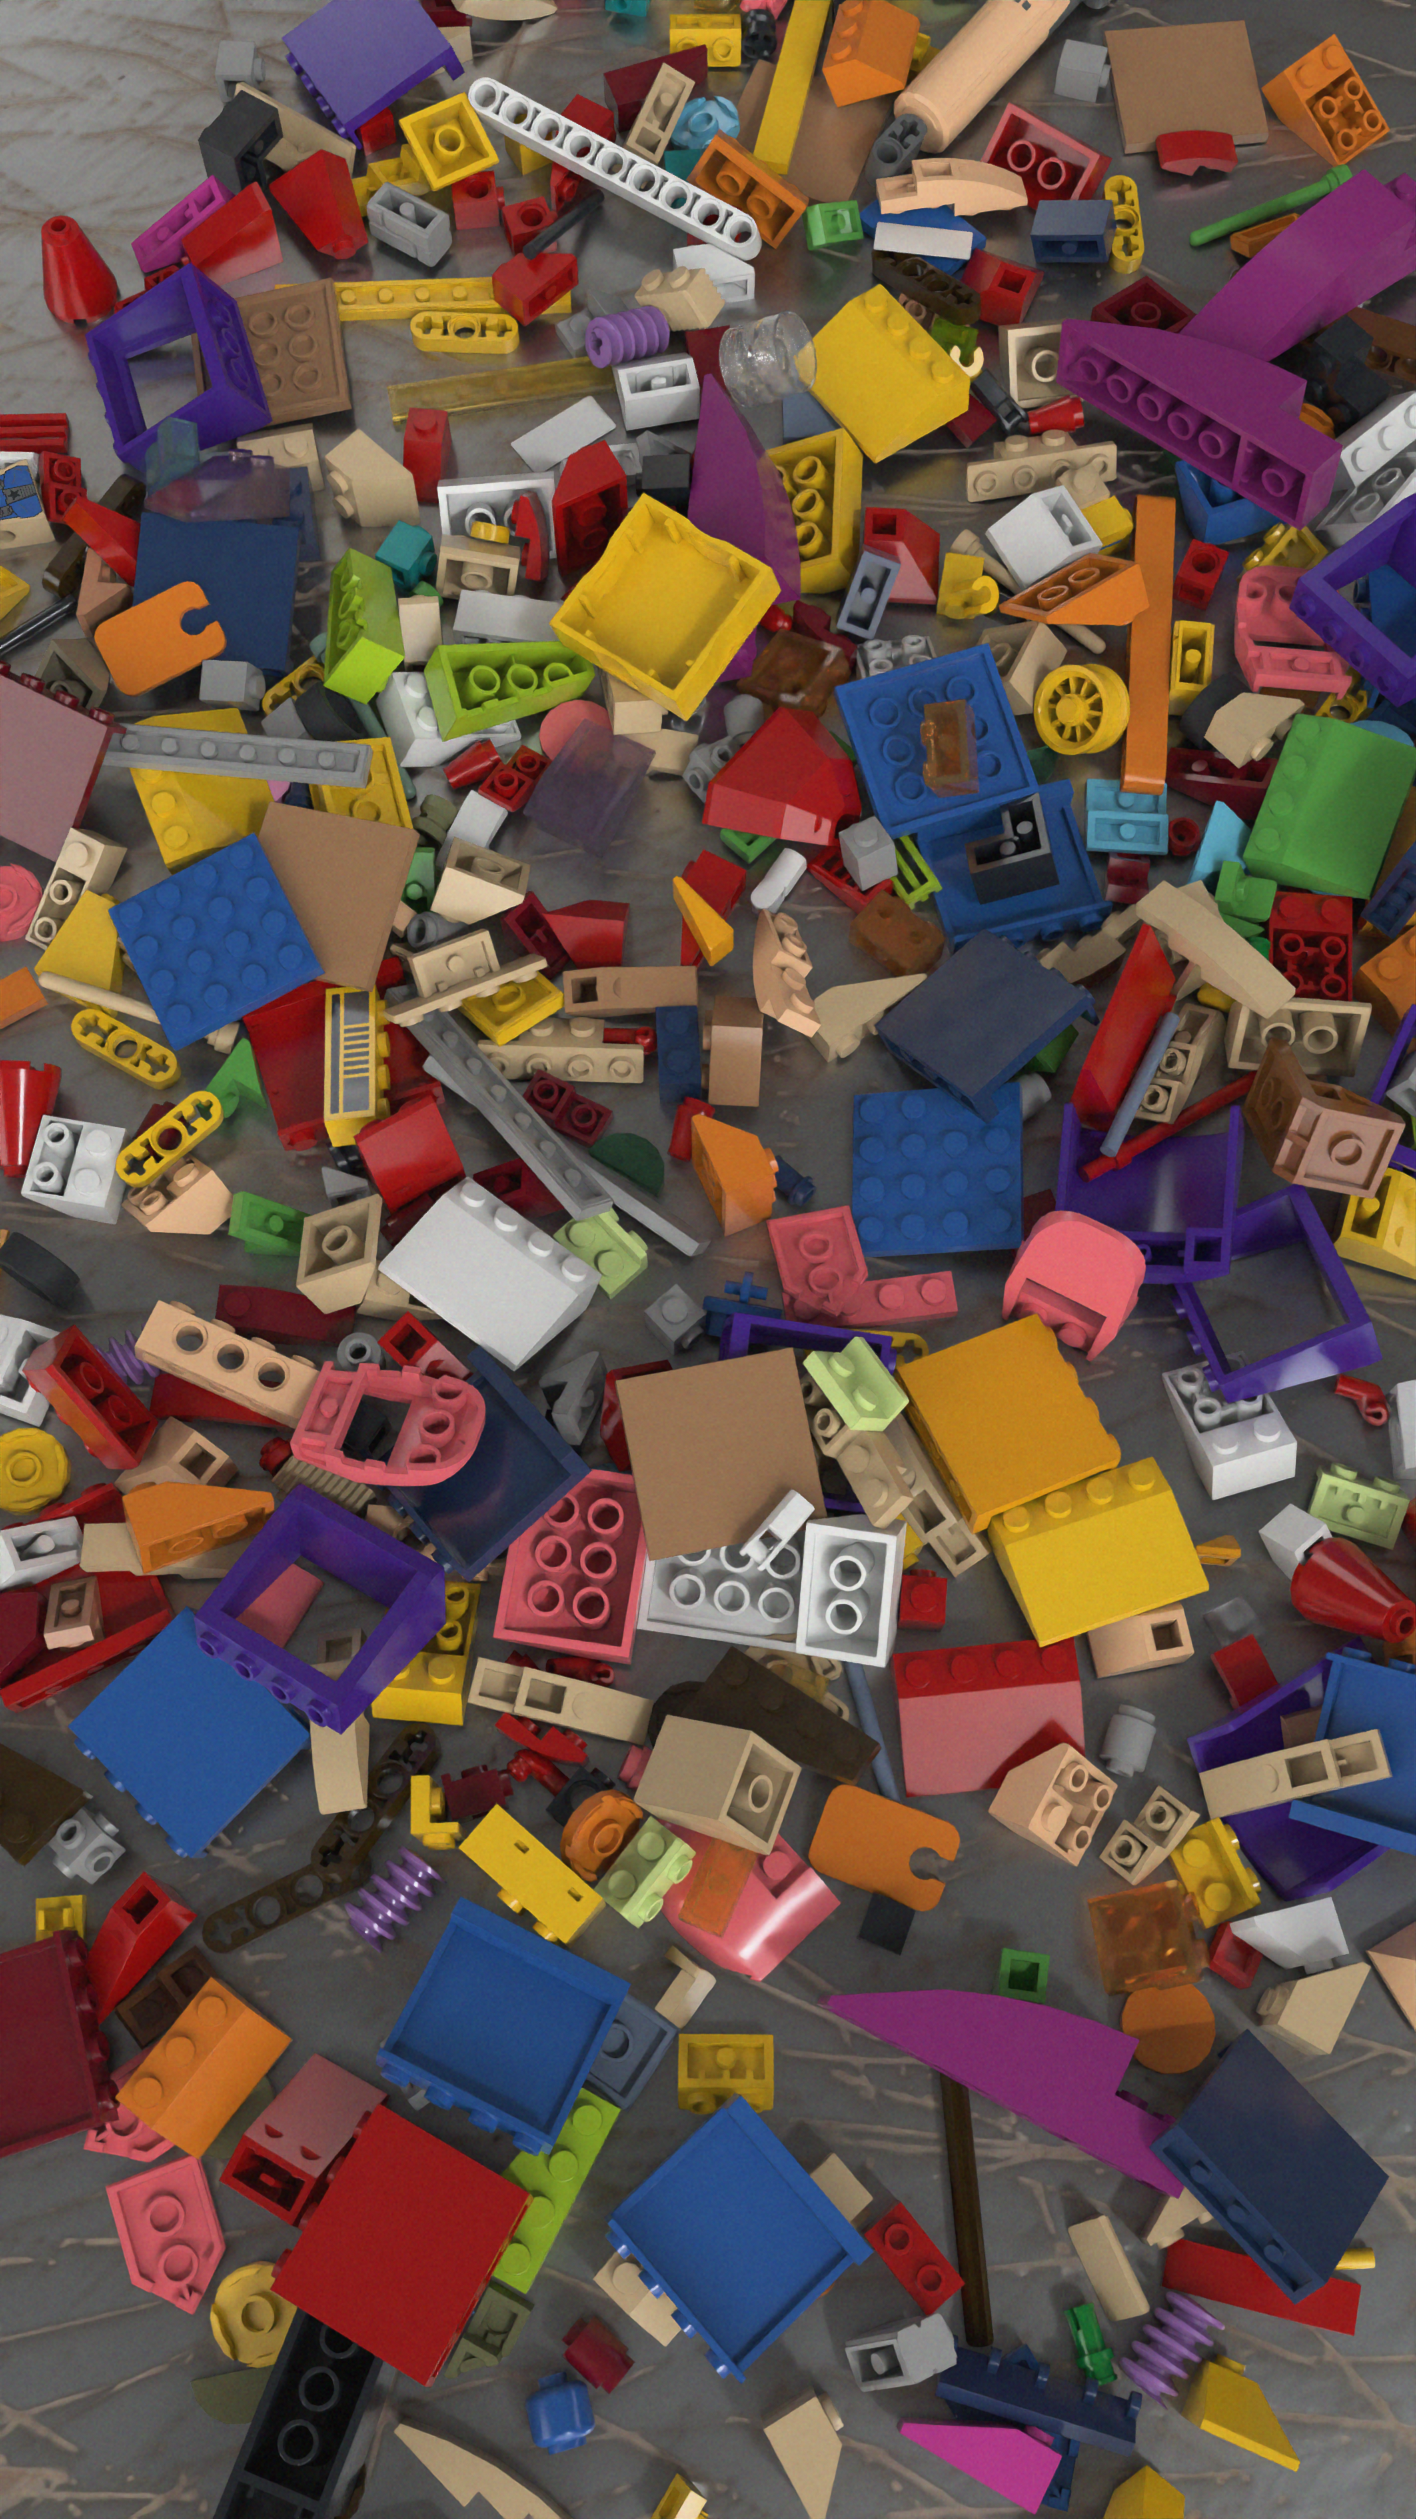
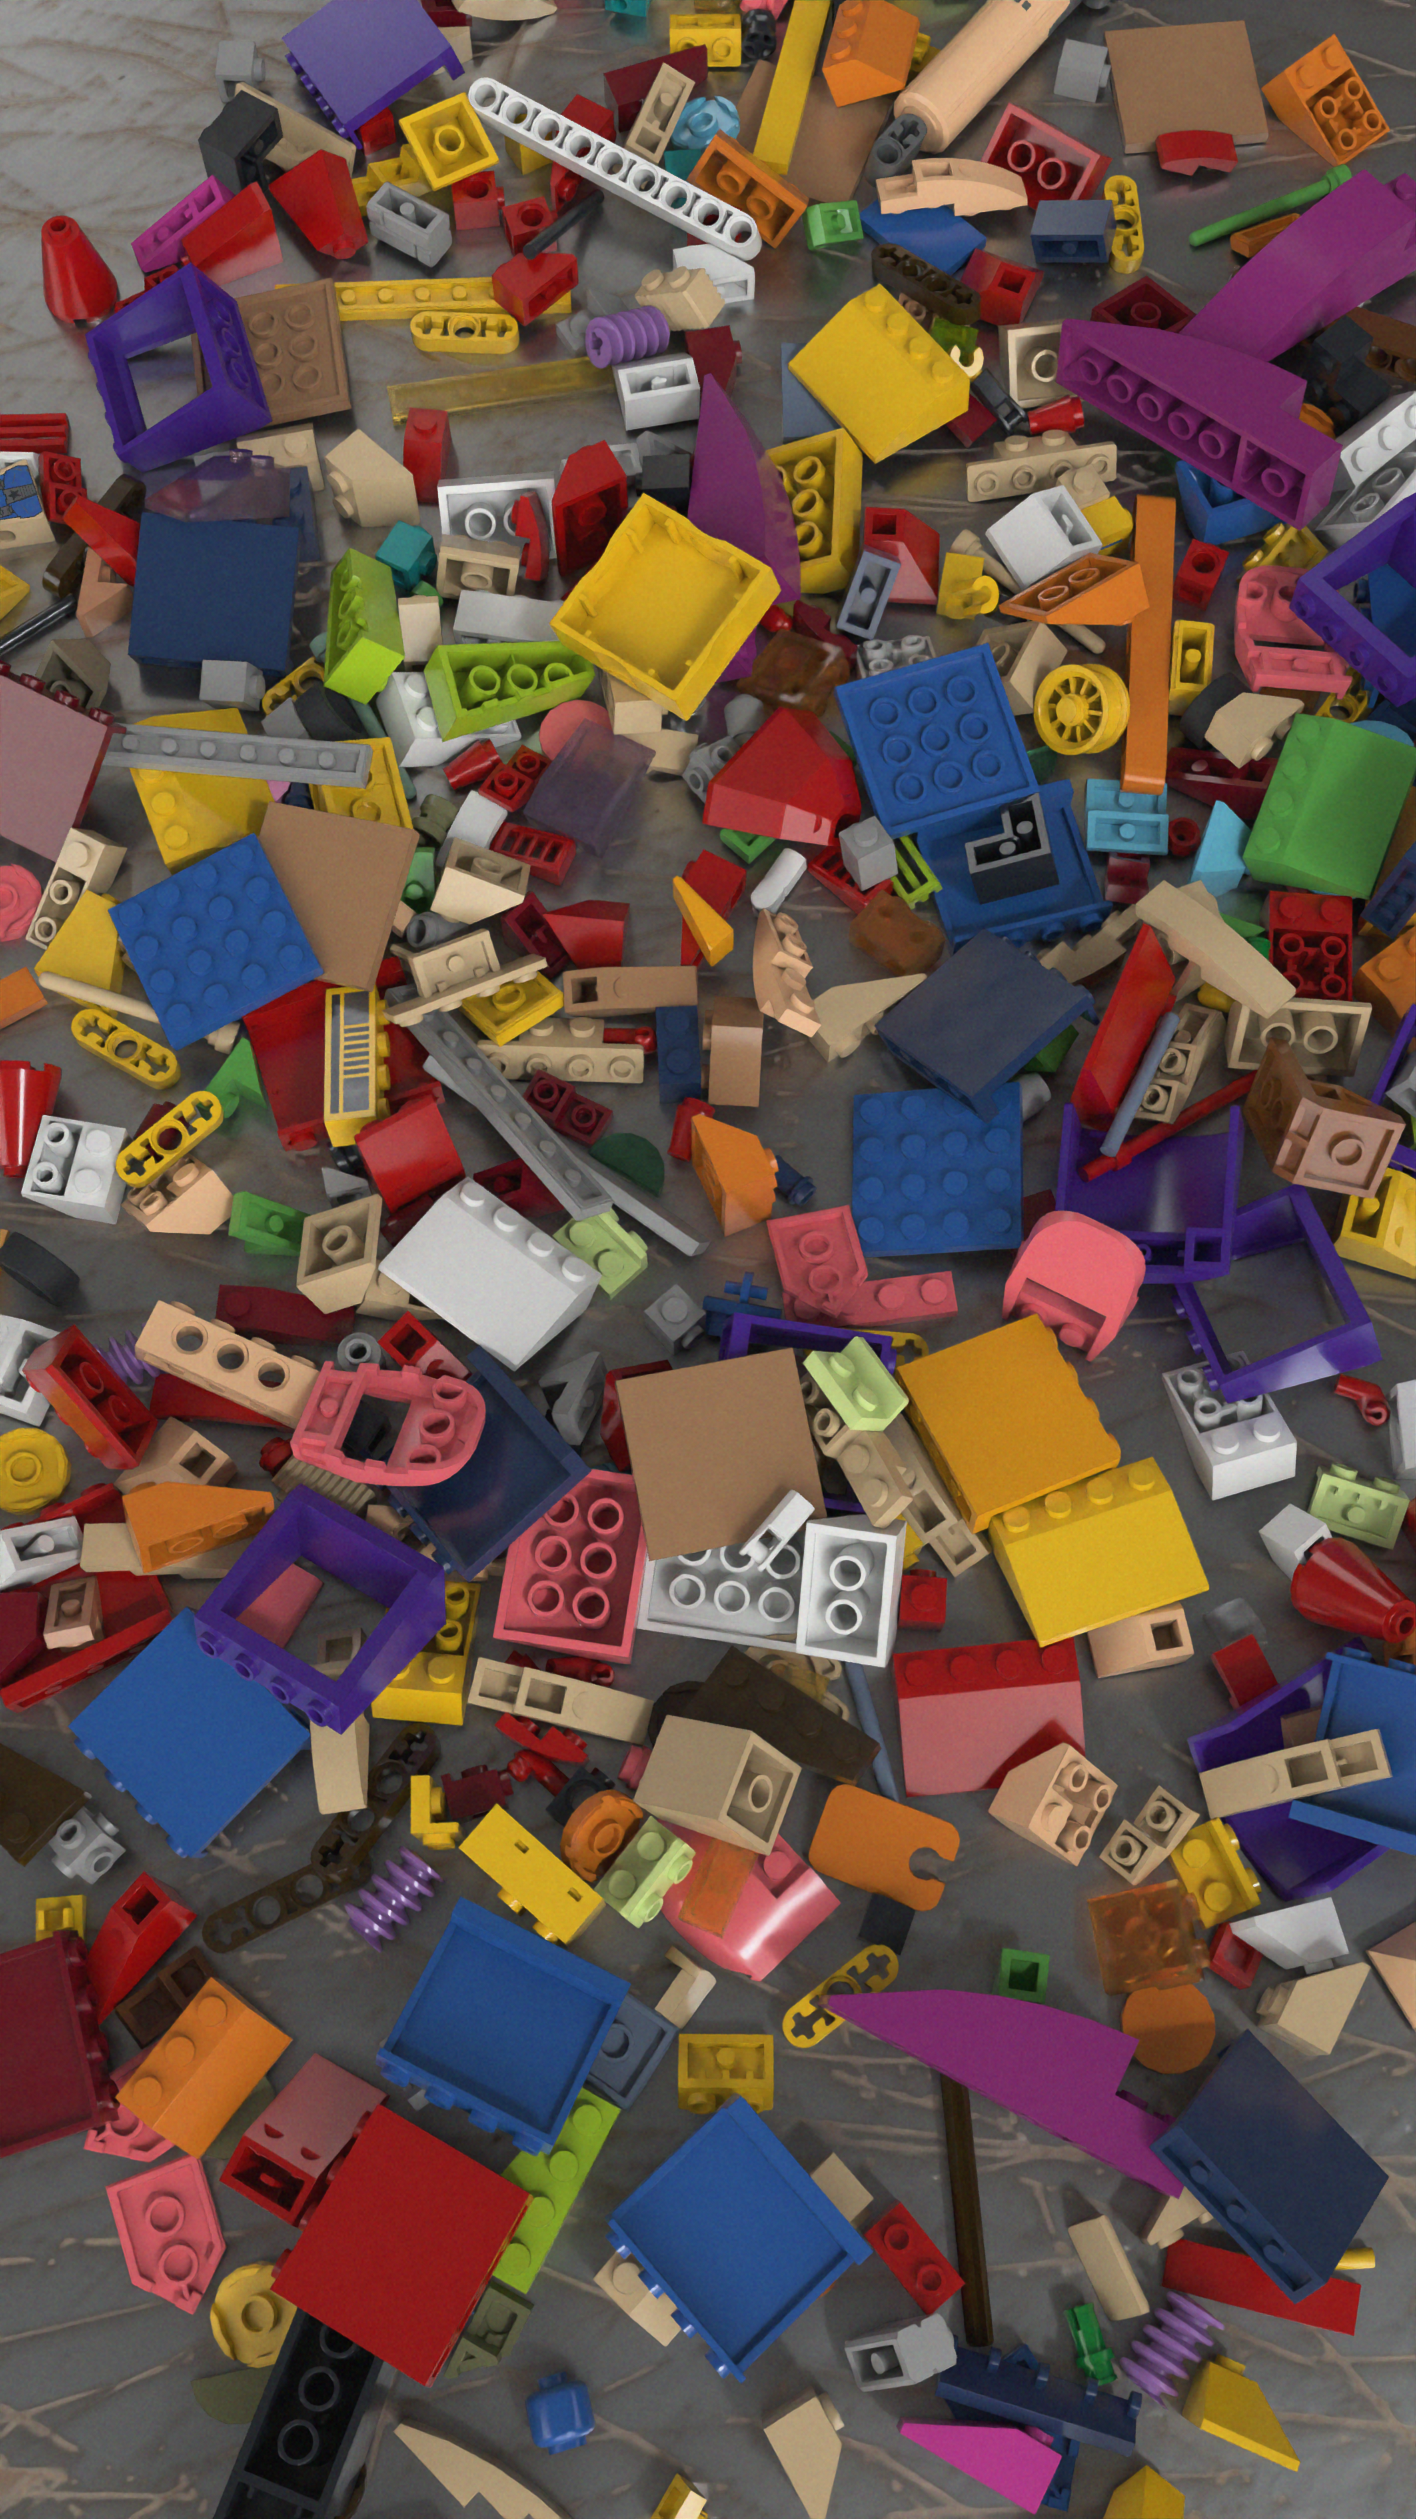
orange piece [94,581,227,697] -> none
clear light blue brick [145,417,201,507] -> none
yellow tile [470,521,511,544] -> none
white sticker [511,396,616,473] -> none
dark red brick [561,2315,635,2394] -> none
clear wheel [719,310,817,409] -> none
white sticker [874,222,973,260] -> none
clear orange brick [920,699,979,798] -> none
light grey brick [1099,1705,1156,1777] -> none
light orange slope [1194,1535,1241,1566] -> none
bright green slope [1214,860,1277,923] -> none
none -> red slope [489,821,576,886]
none -> yellow beam [782,1944,899,2048]

